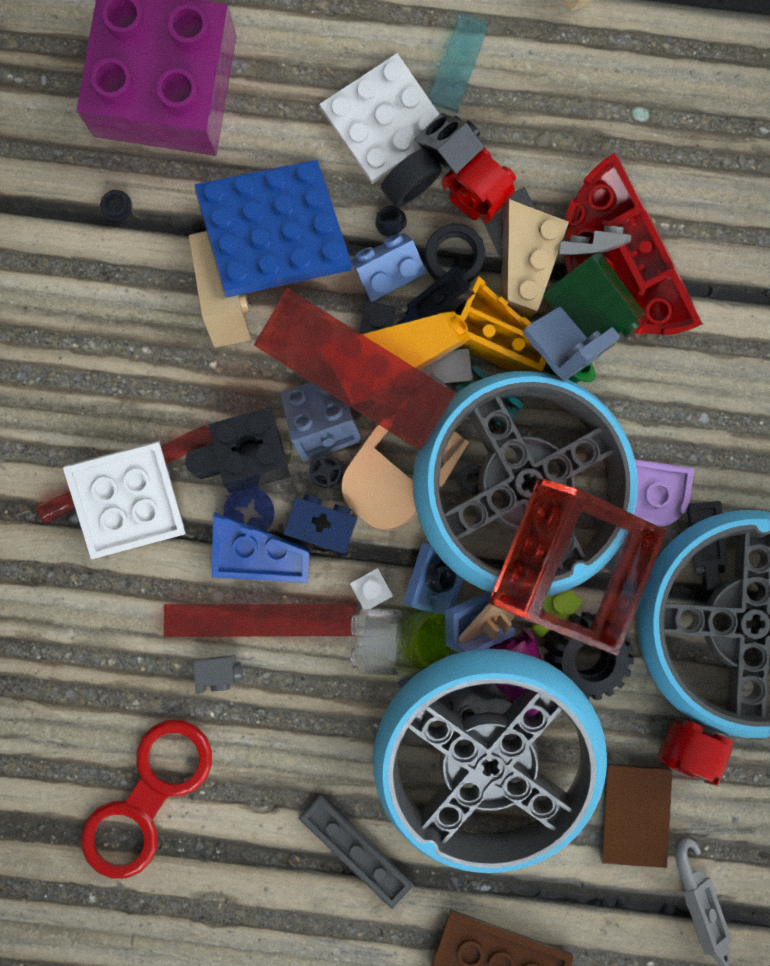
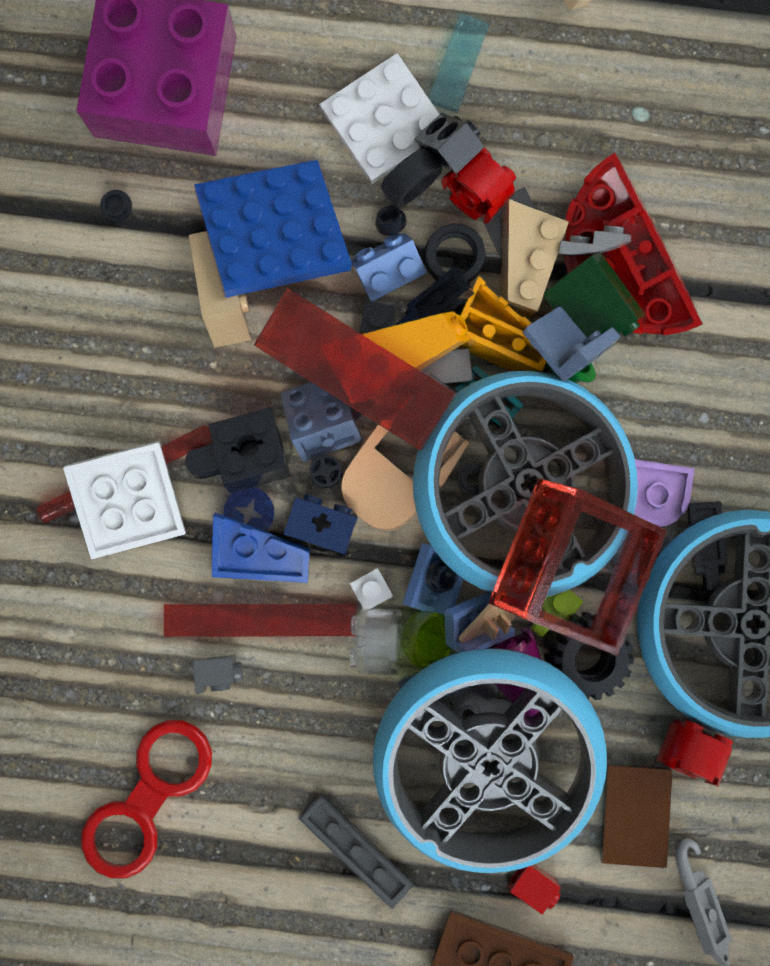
none -> red brick [507,864,561,915]

